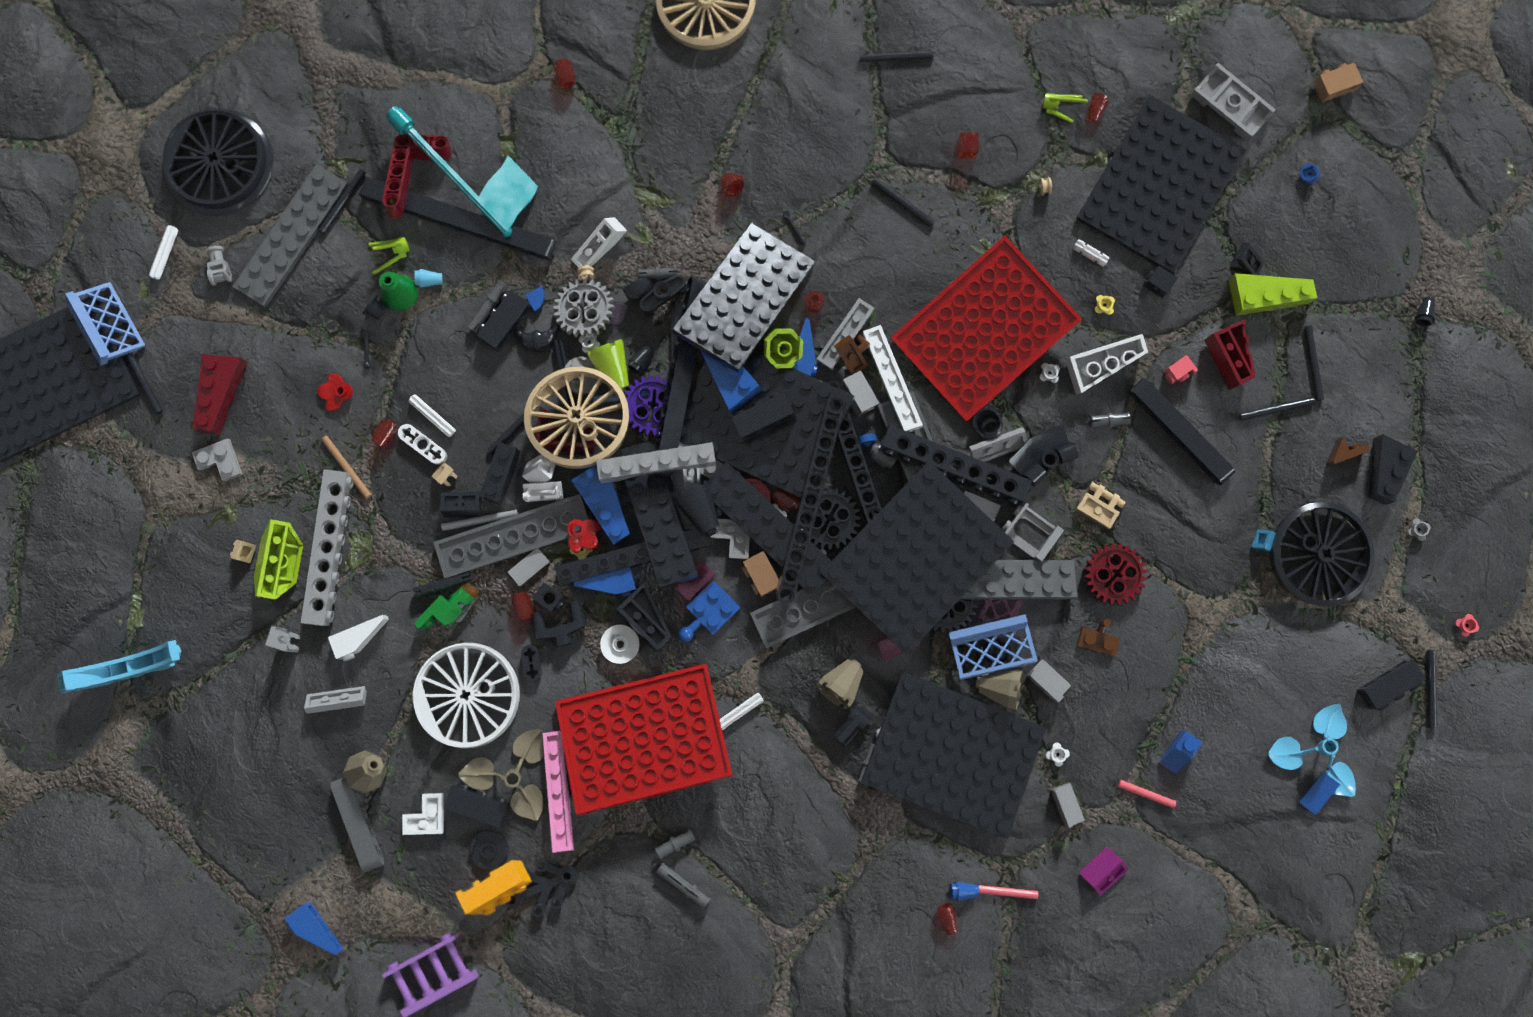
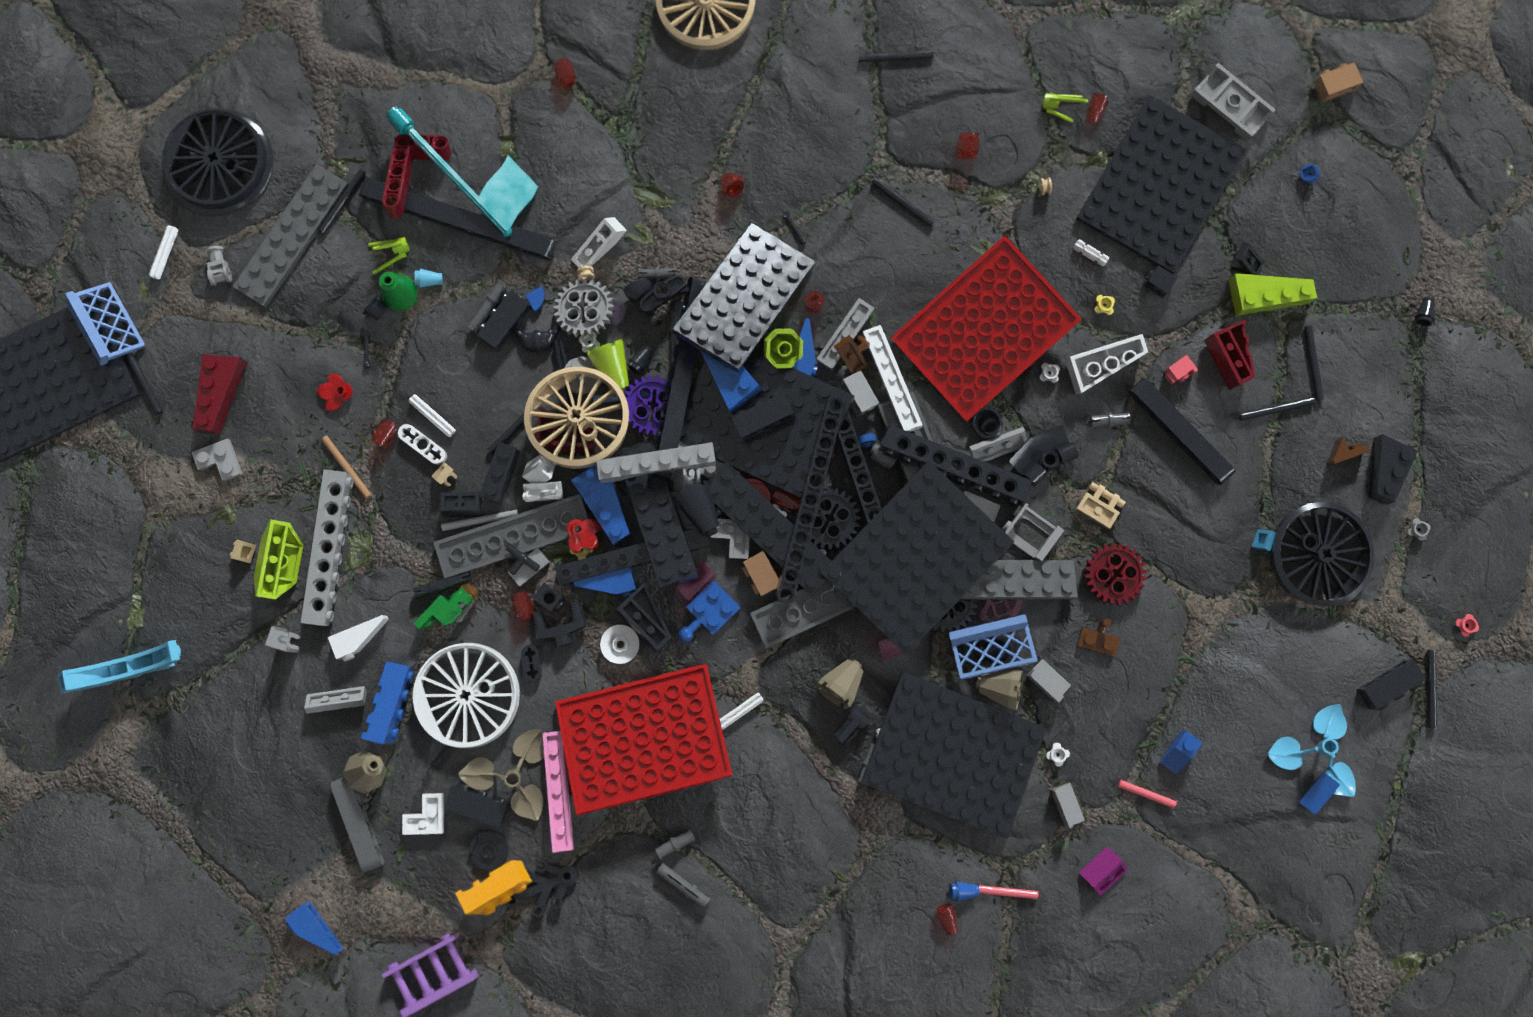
none -> blue wedge [360,661,415,744]
none -> black piece [505,544,540,575]

